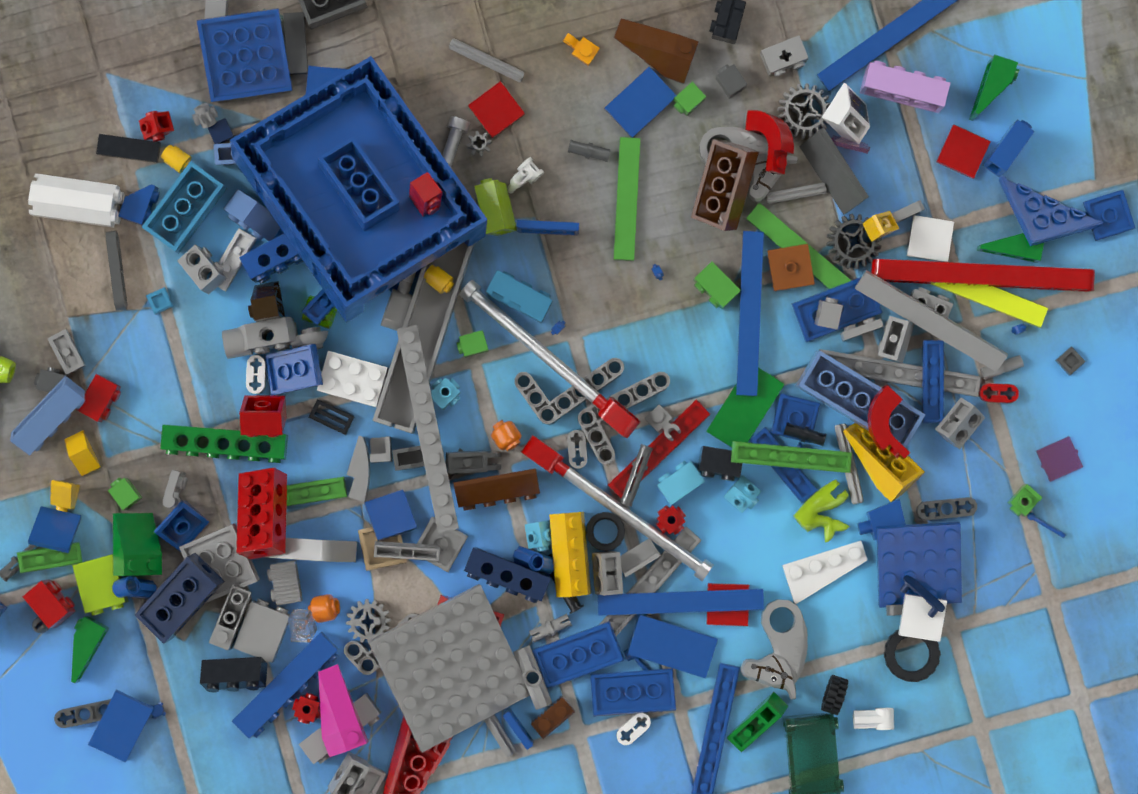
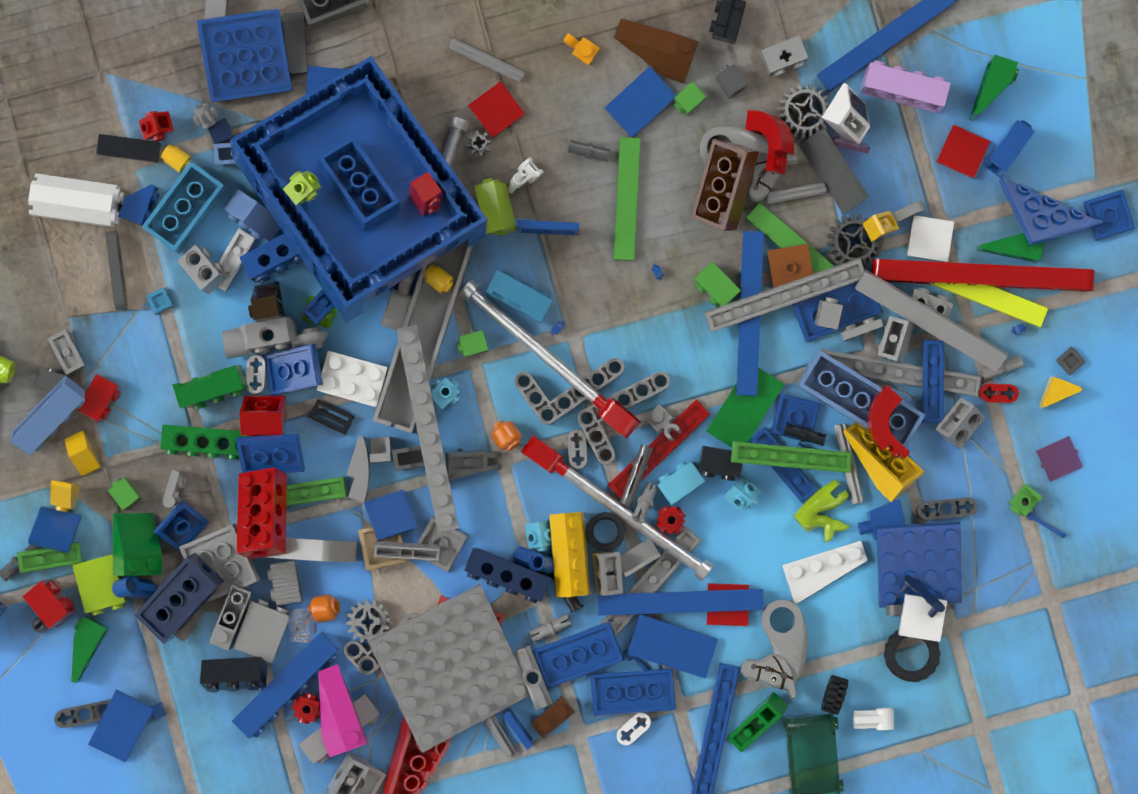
reddish brown slope [453,468,540,511] -> none
none -> green wedge [172,365,249,411]
none -> blue tile [236,434,305,473]
none -> lime brick [283,171,321,205]
none -> light grey pin [632,483,658,523]
none -> light grey tile [704,258,865,332]
none -> yellow slope [1039,376,1082,408]

